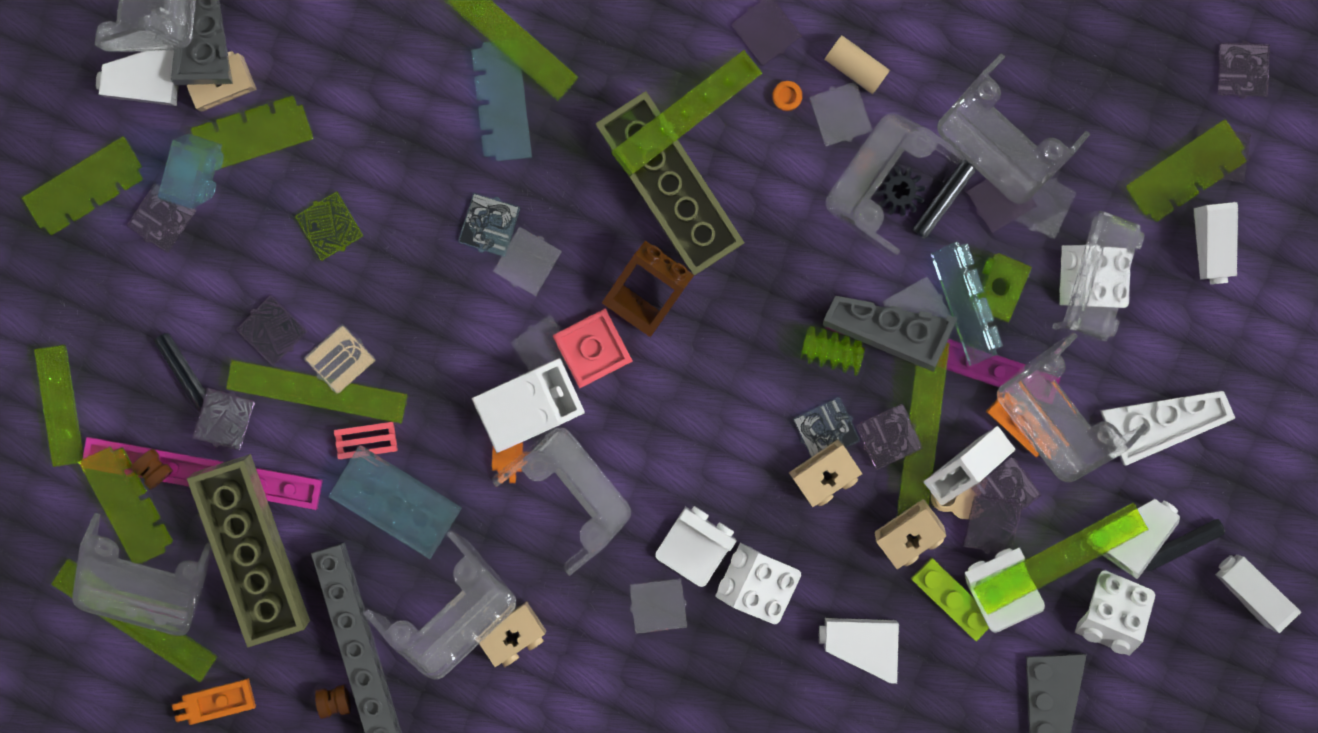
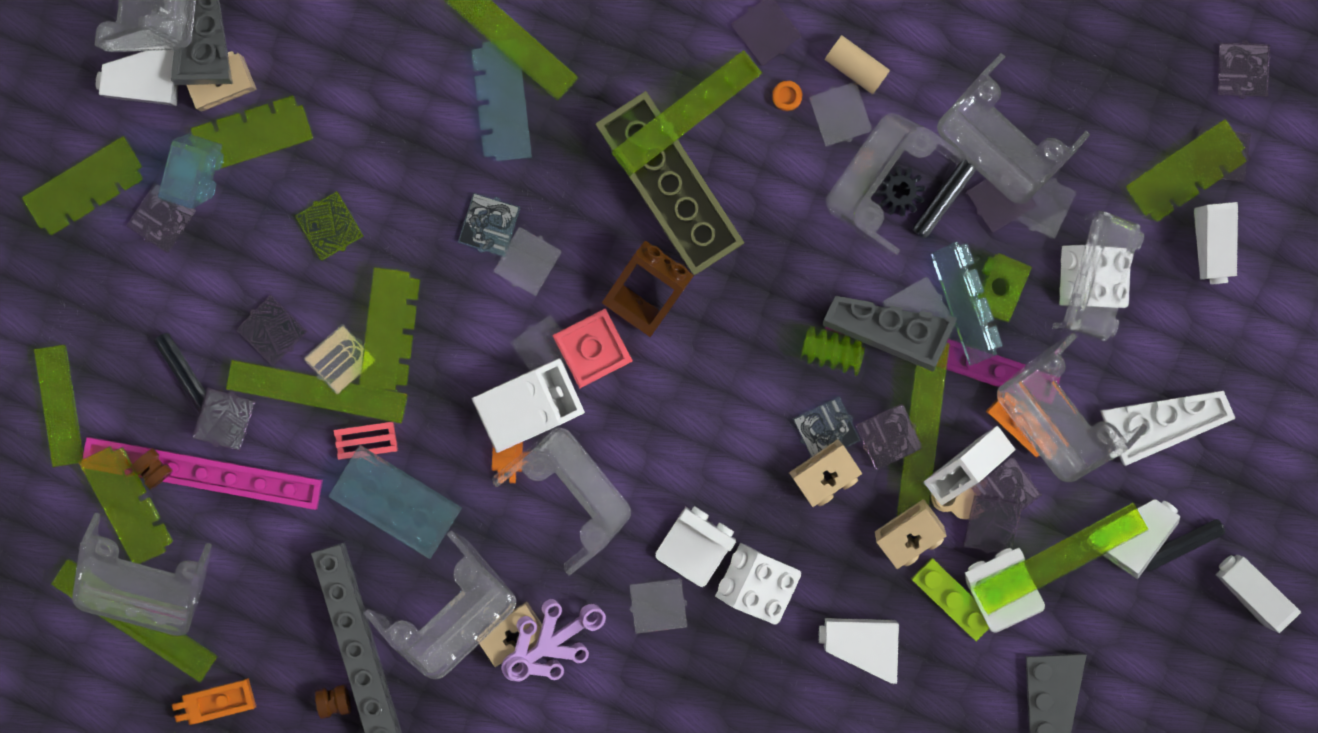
olive brick [187,454,310,648] -> none
white bracket [1075,570,1155,656] -> none
none -> clear neon green windscreen [359,267,420,390]
none -> lavender plant [501,599,606,682]

